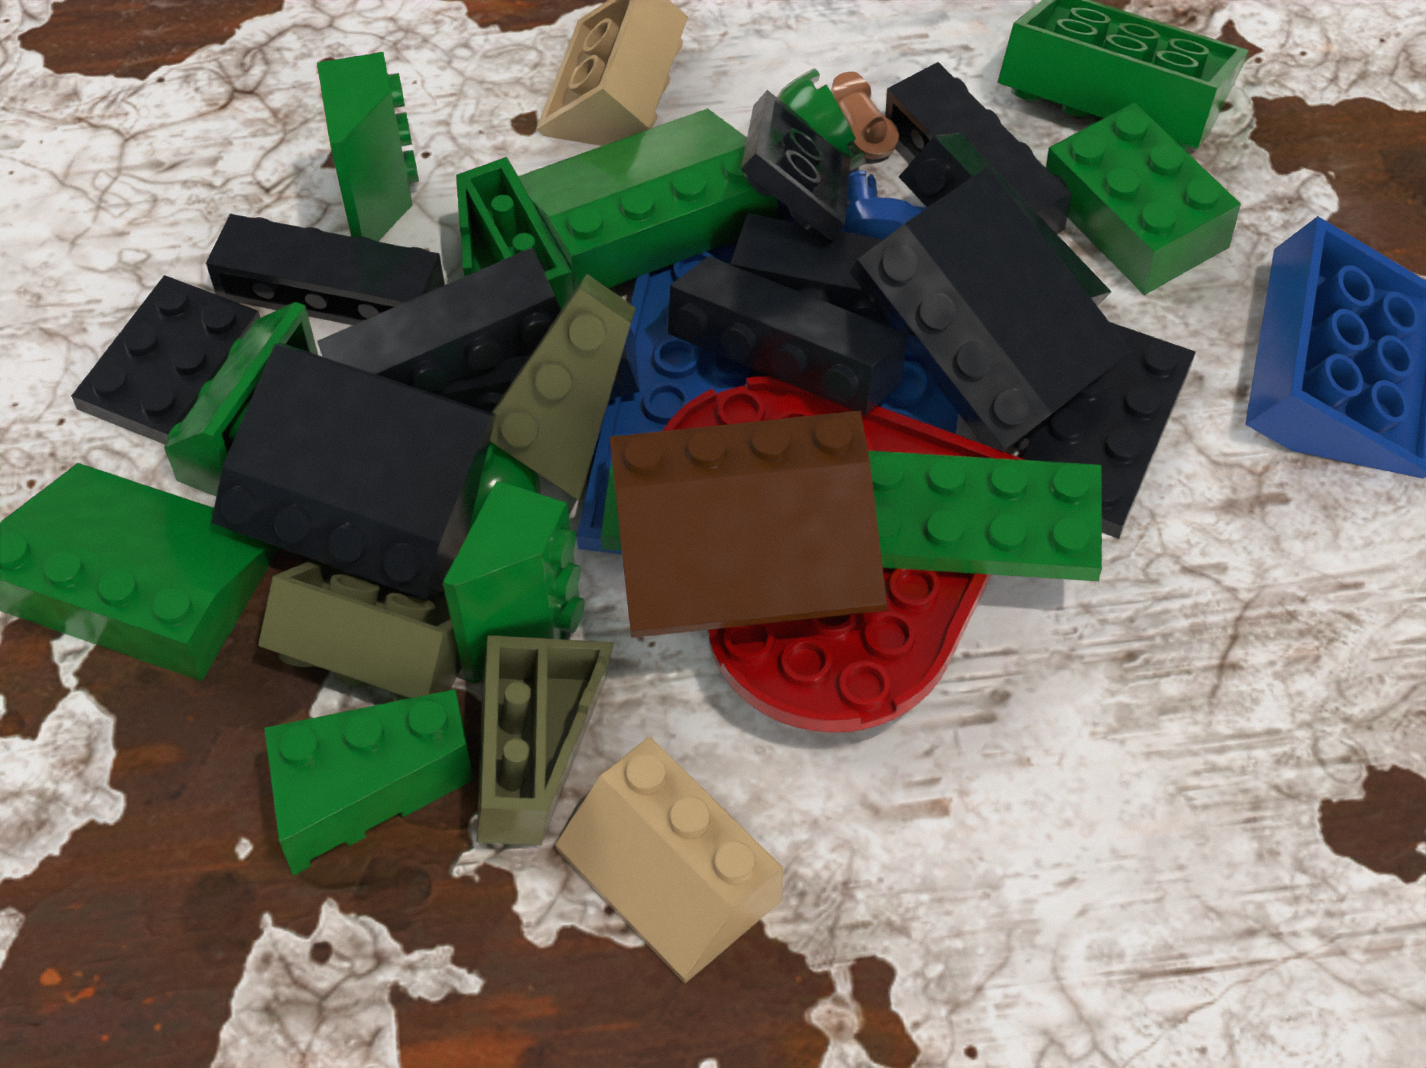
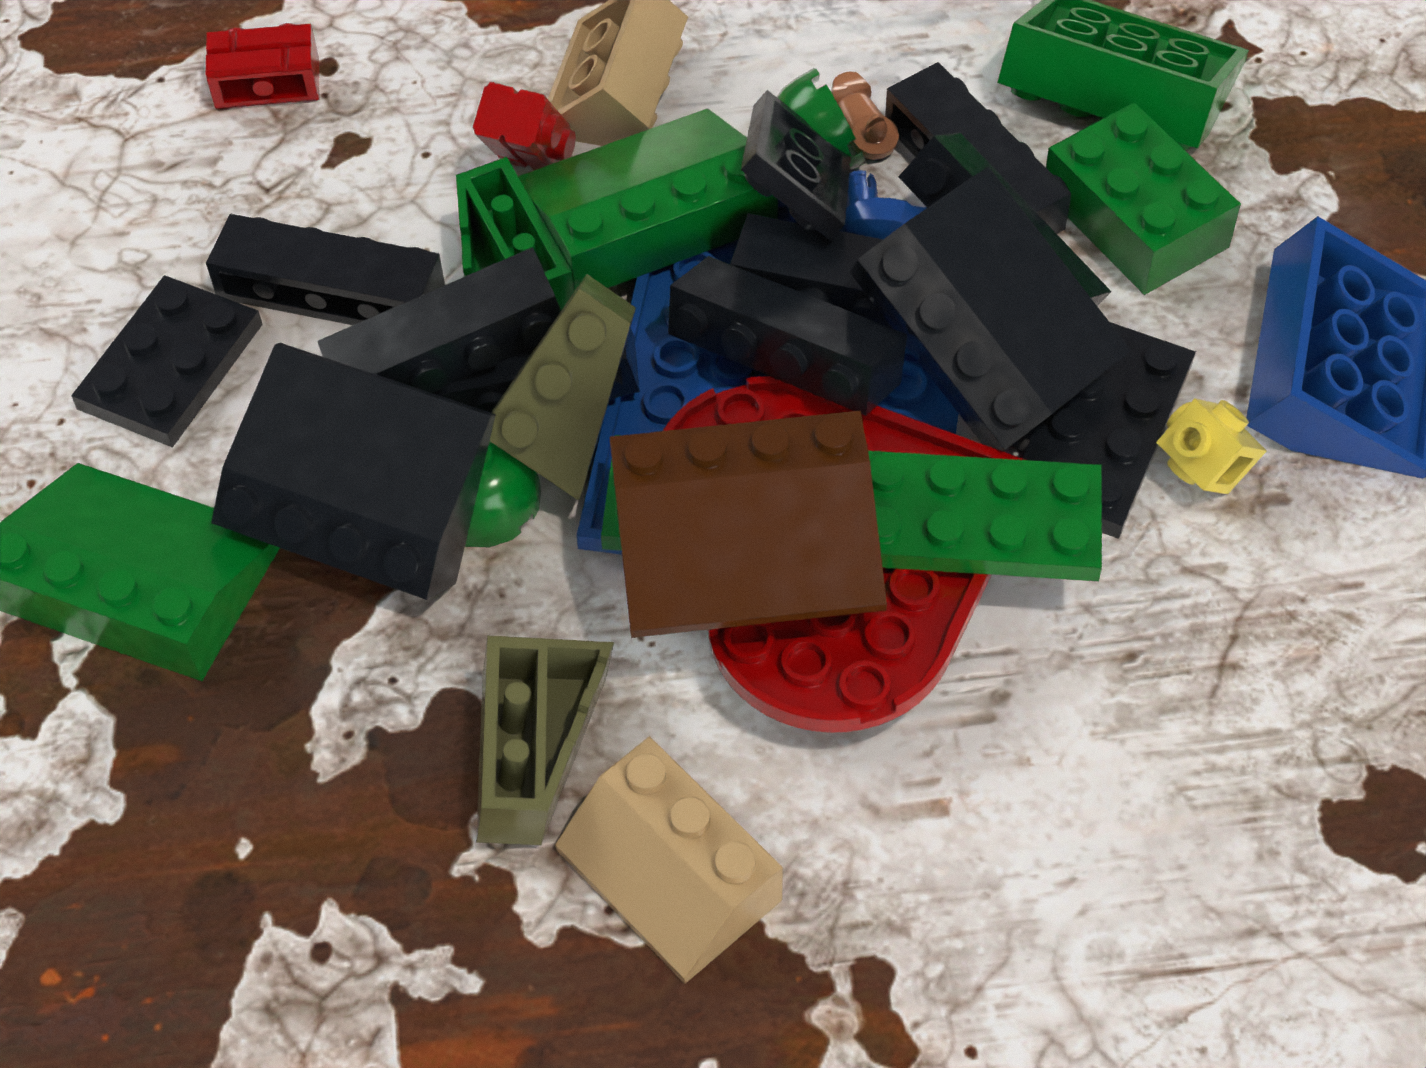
green slope [164,302,318,496] -> none
olive slope [258,560,462,701] -> none
green wedge [264,689,474,876] -> none
green slope [317,52,419,242] -> none
green slope [443,480,585,684] -> none
none -> red brick [206,23,320,109]
none -> red brick [472,82,576,170]
none -> light yellow brick [1156,398,1267,494]

